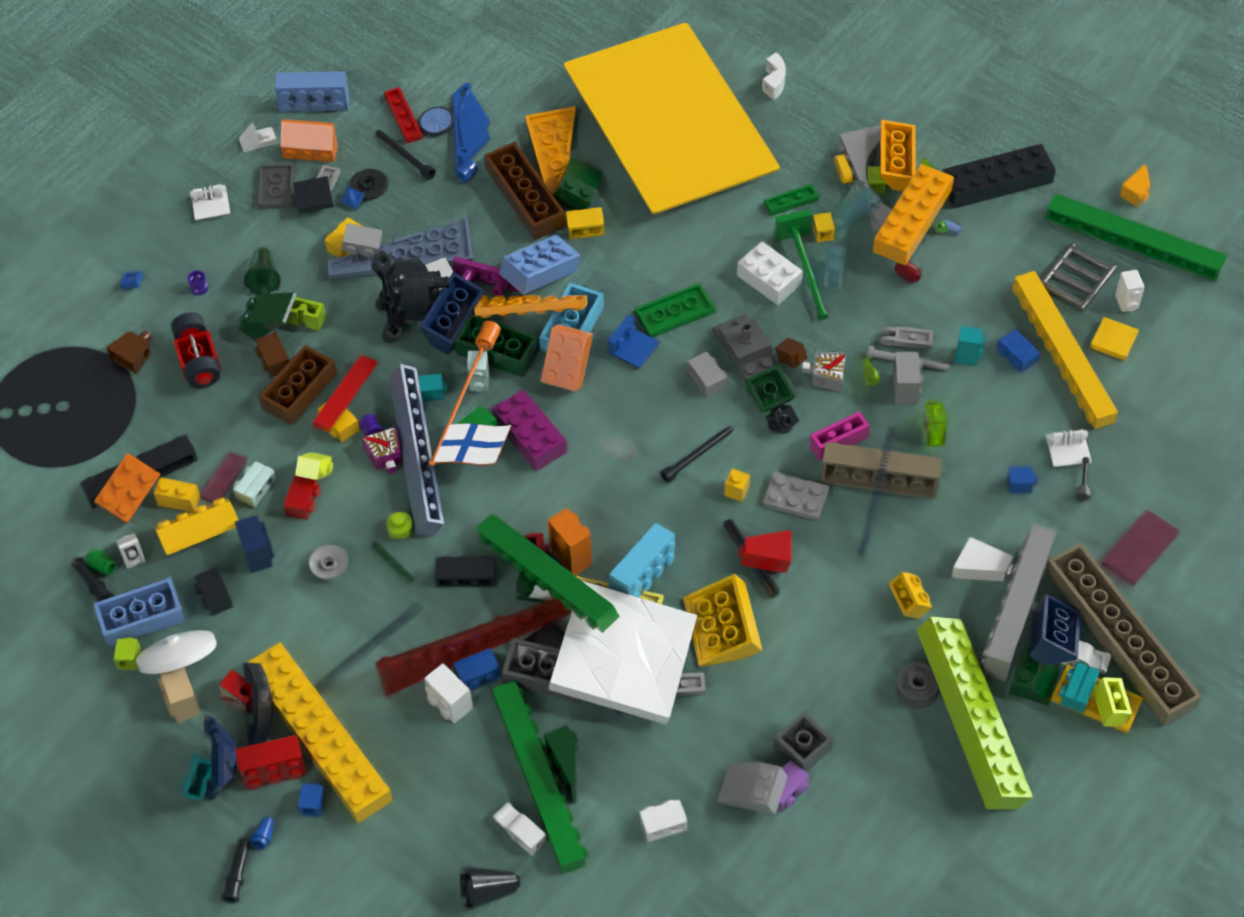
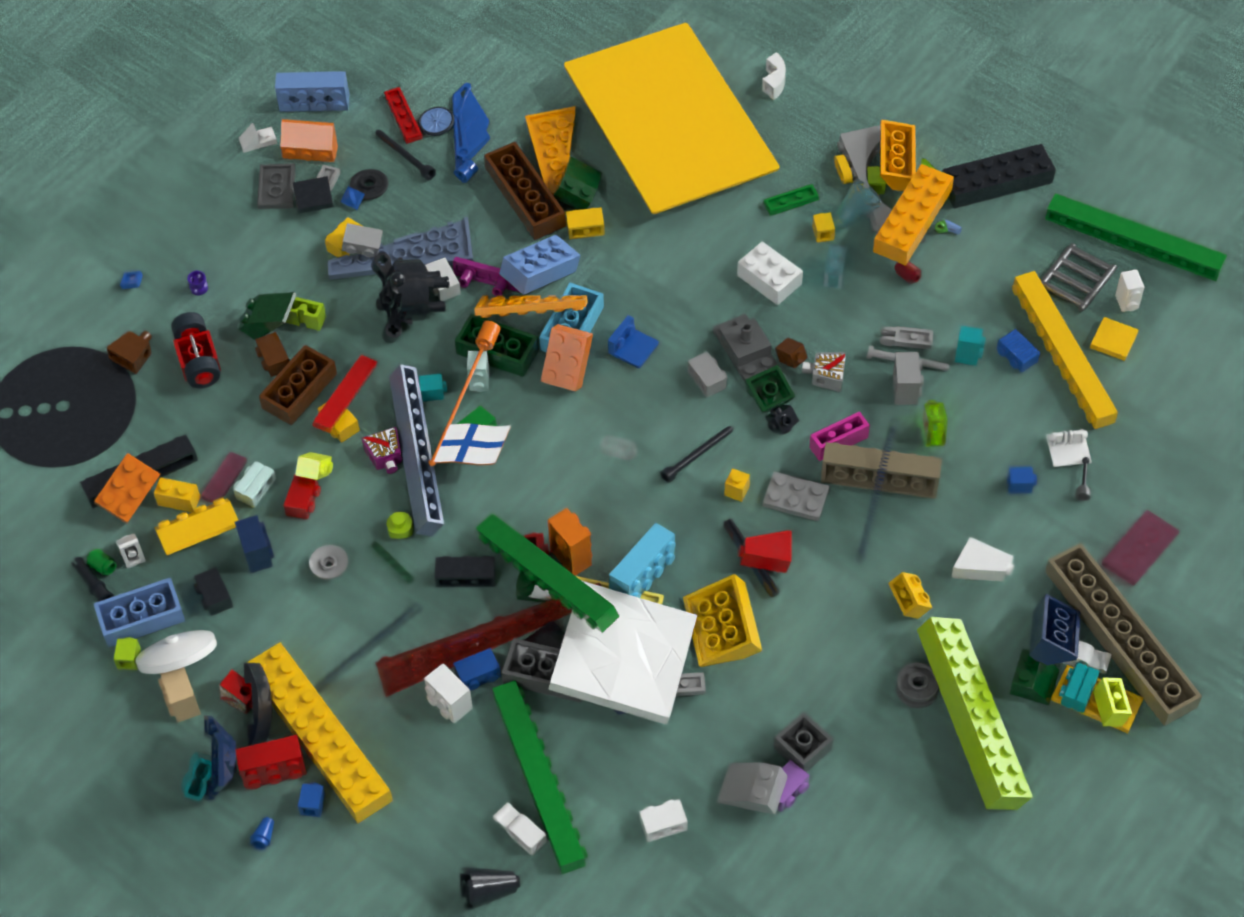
white hinge [190,184,231,221] -> none
black pin [221,838,251,903] -> none
clear green cone [244,247,281,295] -> none
dark purple wheel [358,414,383,436] -> none
dark blue slope [419,272,485,355] -> none
magenta brick [492,389,567,471] -> none
dark green slope [544,724,579,803] -> none
green tile [634,283,716,338] -> none
green tile [773,209,829,320] -> none
clear neon green bar [862,356,880,386] -> none
light grey brick [981,524,1057,682] -> none
light orange slope [1120,165,1151,207] -> none

